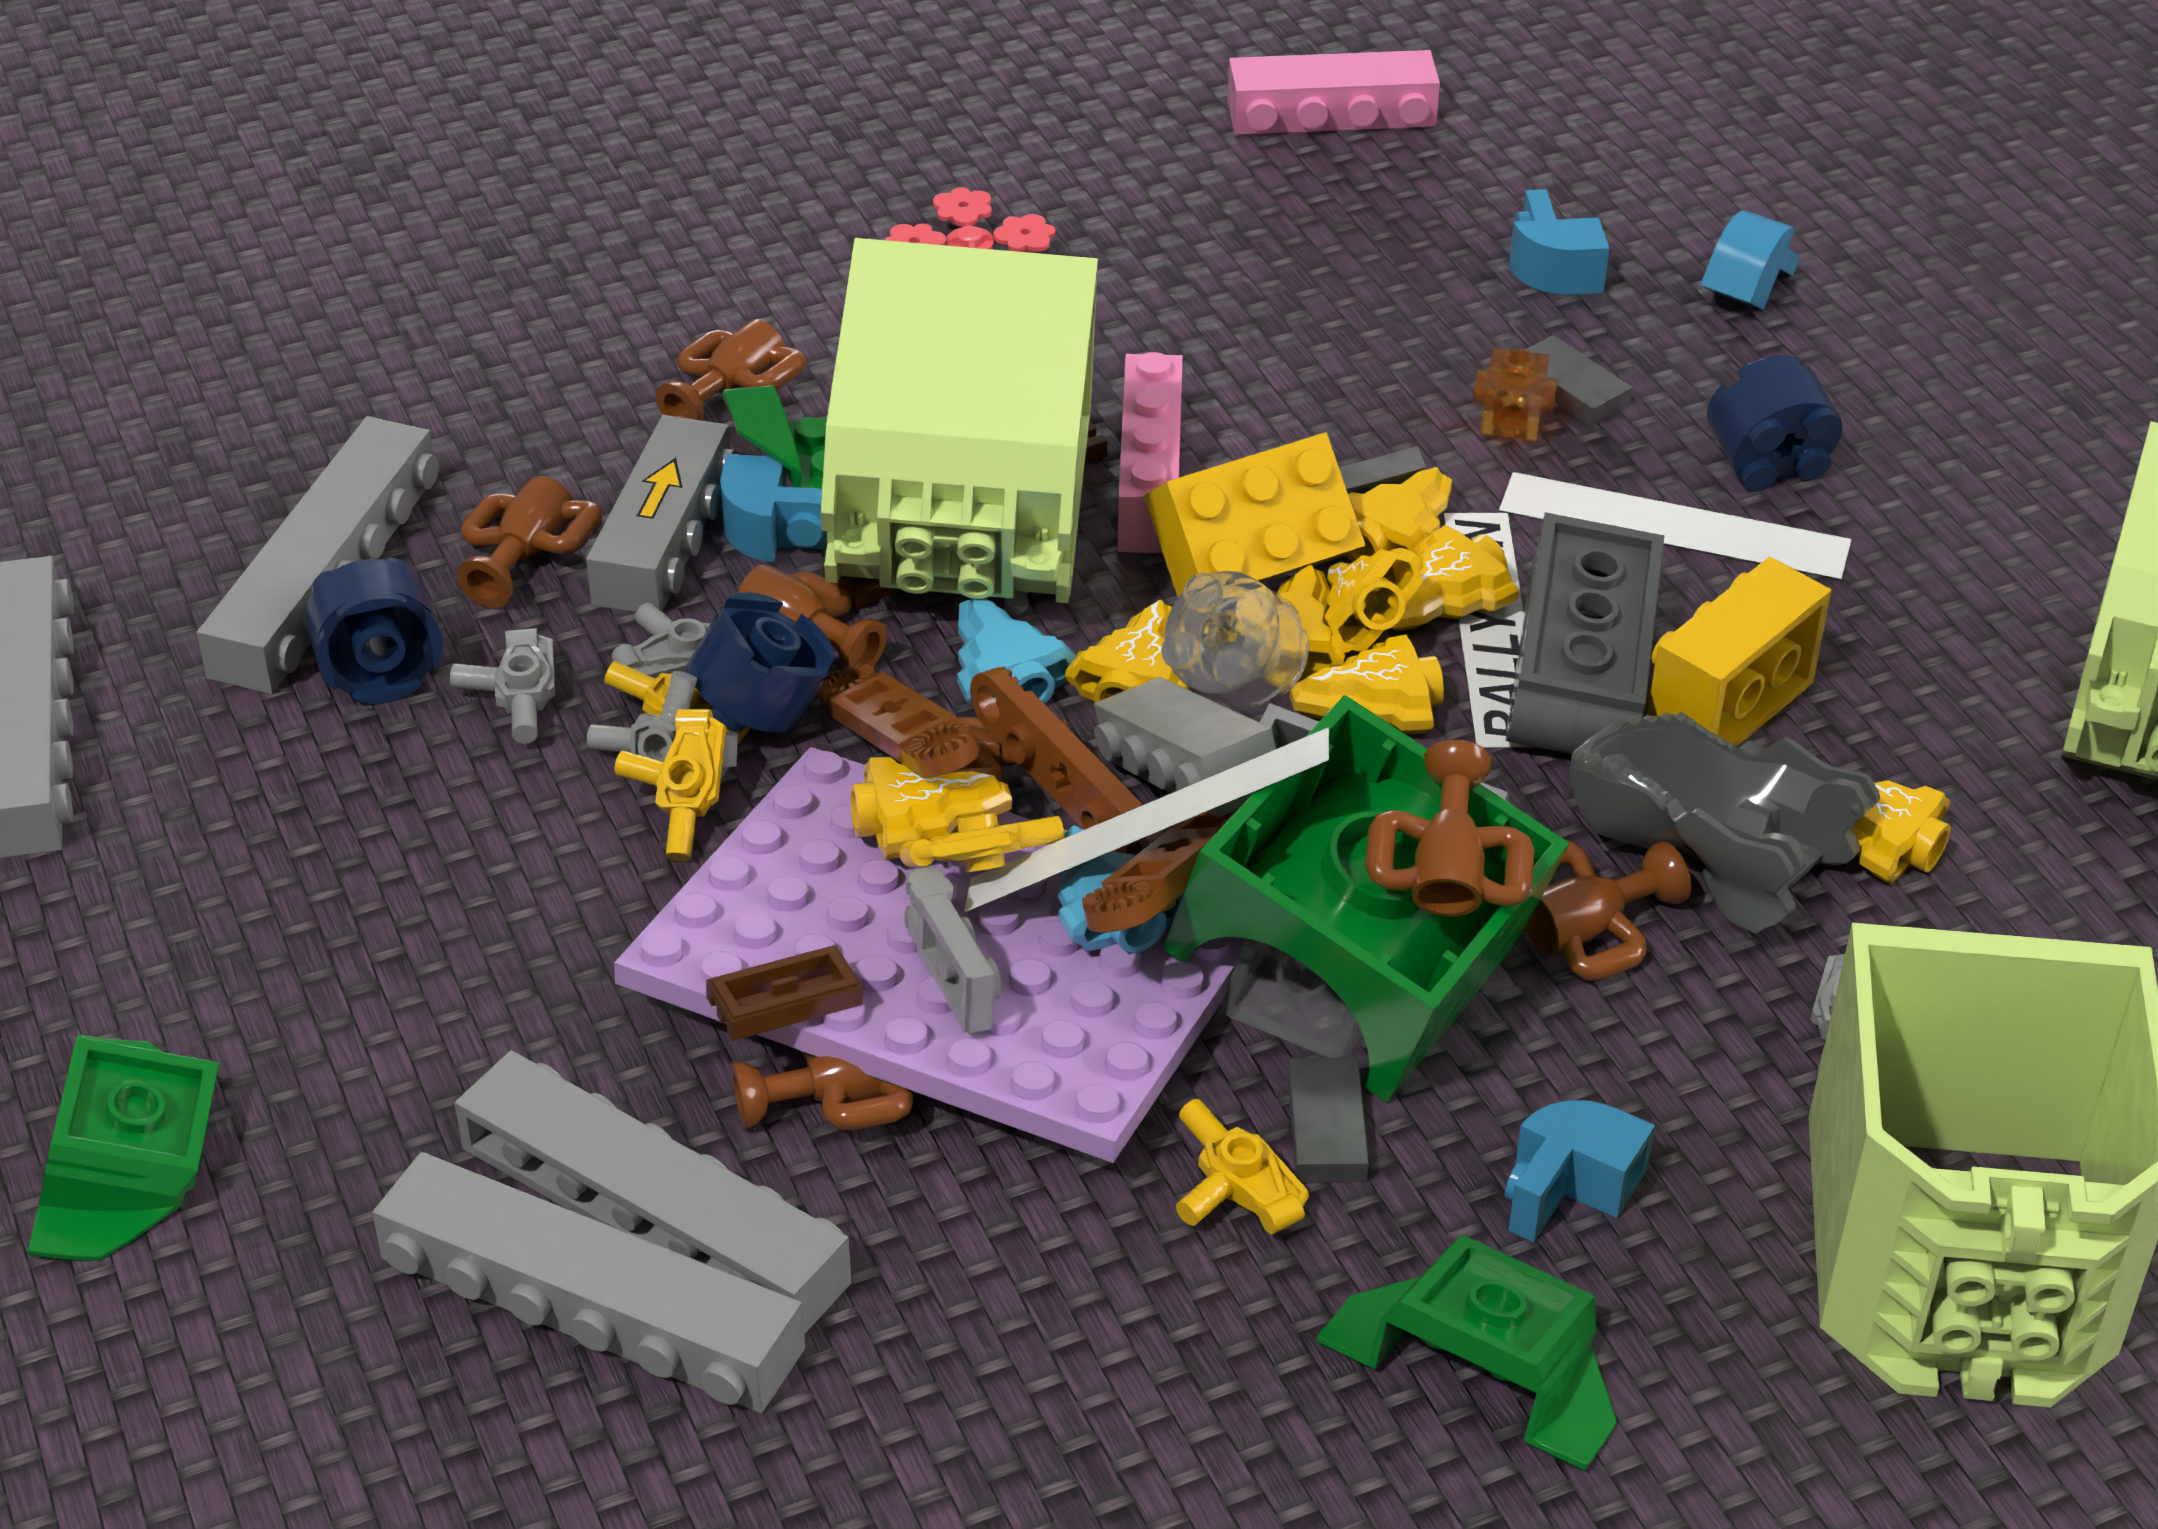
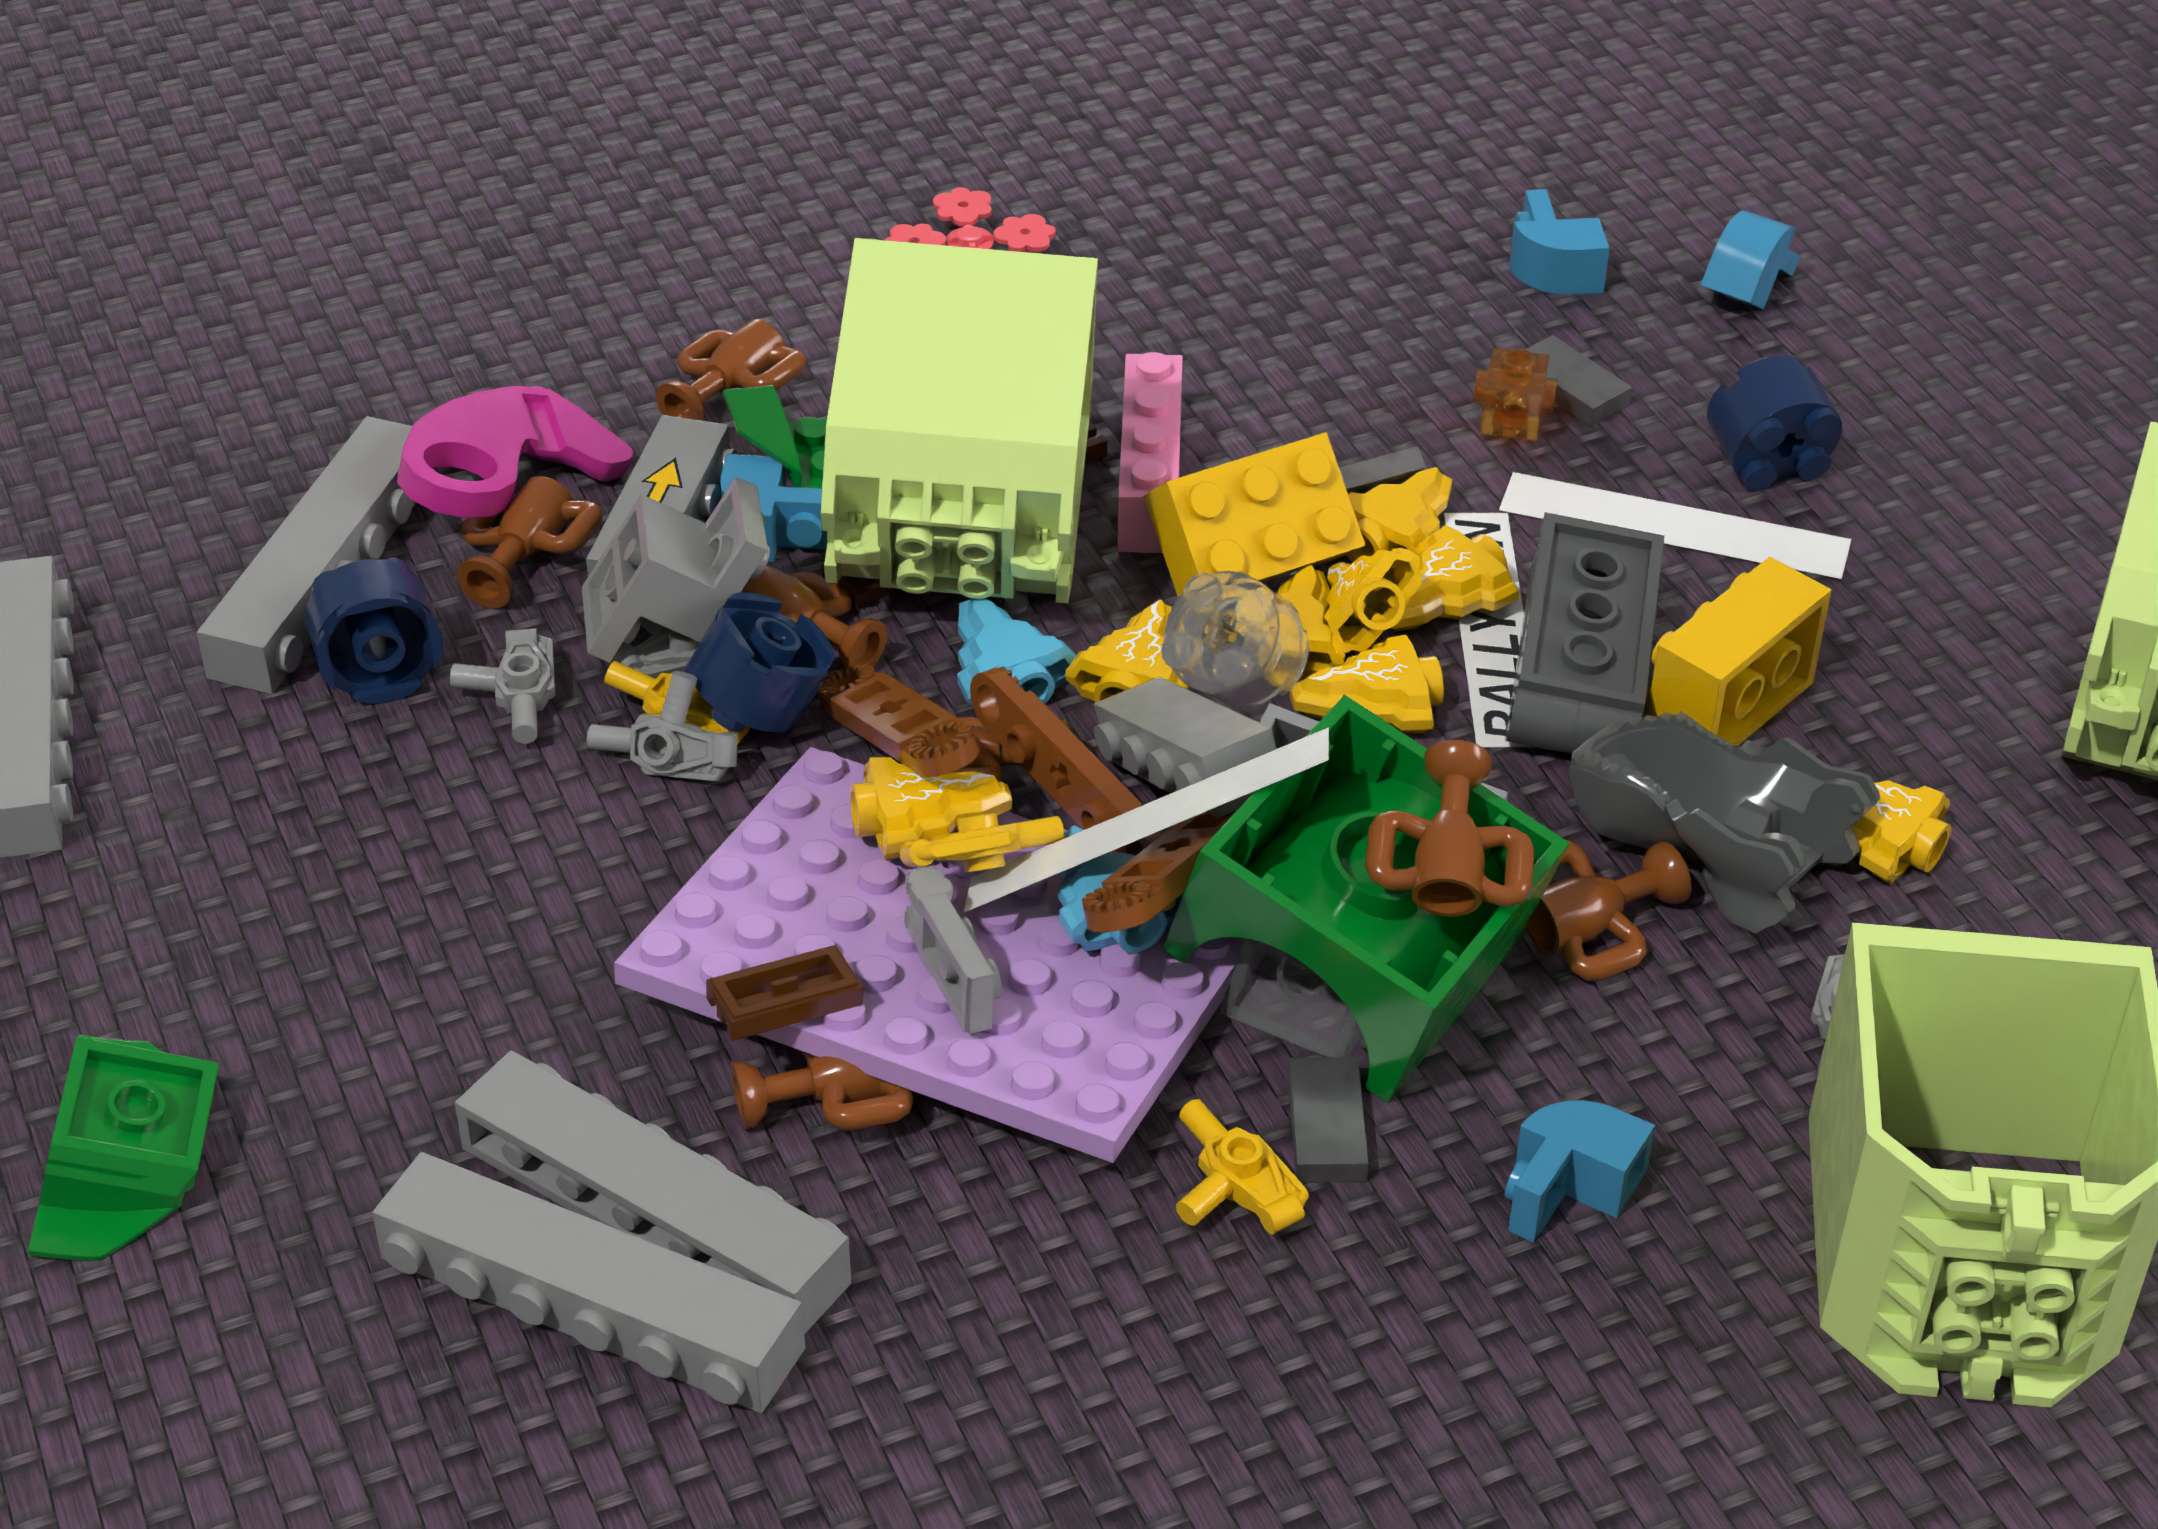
yellow piece [614,709,726,862] -> none
bright pink brick [1228,50,1440,135] -> none
green piece [1316,1234,1617,1471] -> none
none -> dark pink animal [397,385,633,518]
none -> light grey bracket [582,477,770,663]

